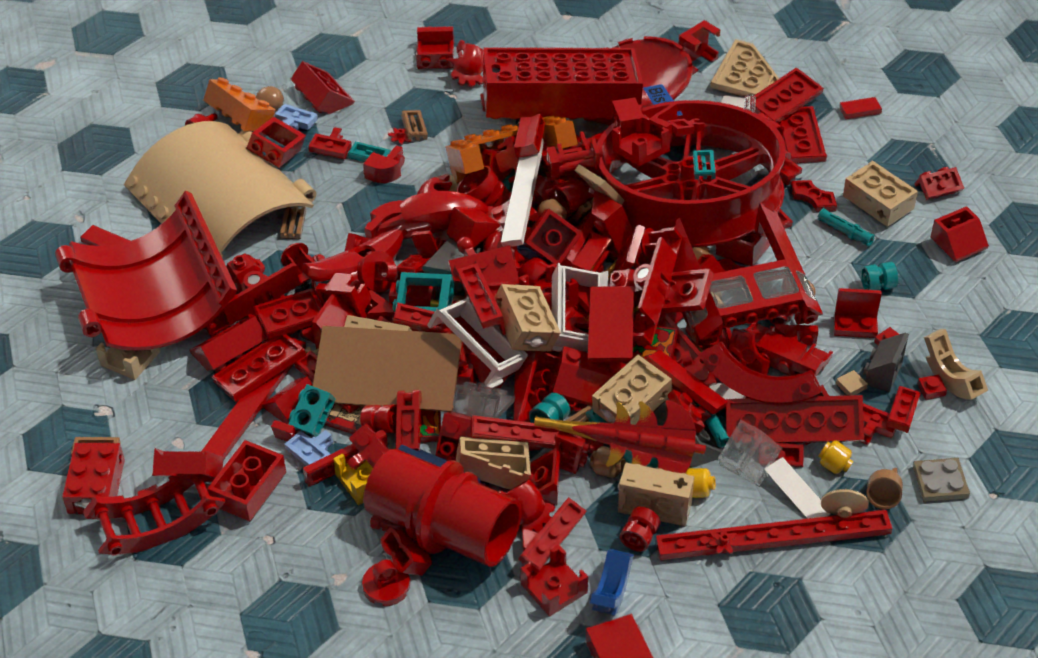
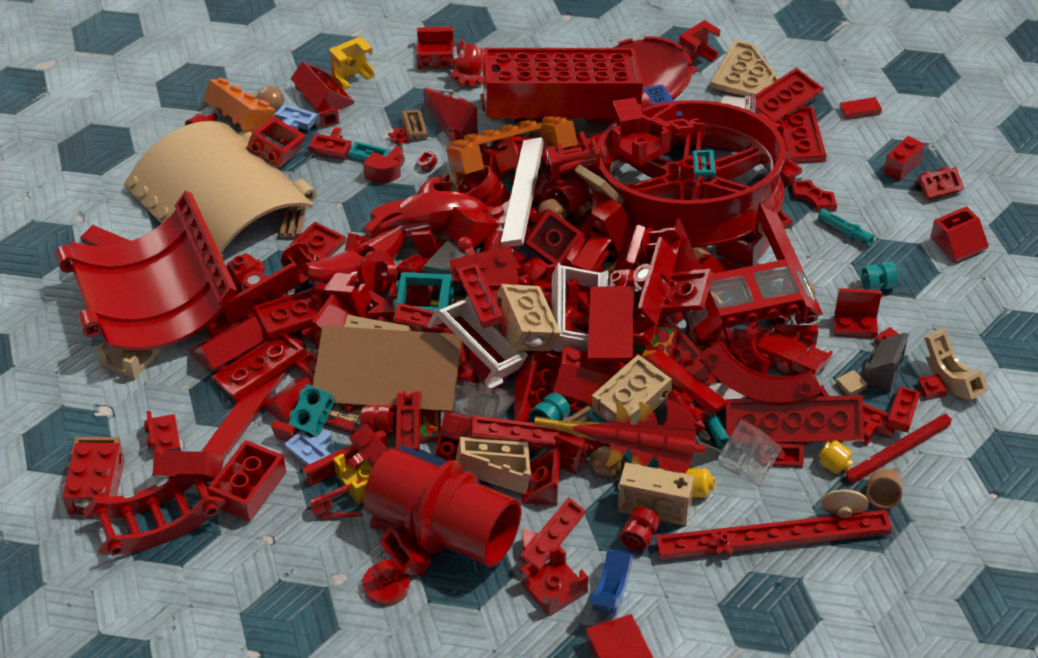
red piece [499,479,555,533] -> none
red piece [514,114,545,157] -> none
white sticker [764,457,830,519] -> none
tan piece [843,161,918,227] -> none
piece [913,458,970,502] -> none
none -> red bracket [143,410,181,453]
none -> red tile [289,221,347,258]
none -> red plant [310,479,363,520]
none -> red slope [318,107,340,128]
none -> yellow panel [329,36,375,90]
none -> red tile [417,151,438,170]
none -> red wedge [423,87,478,141]
none -> red axle [845,413,952,483]
none -> red brick [883,136,925,181]

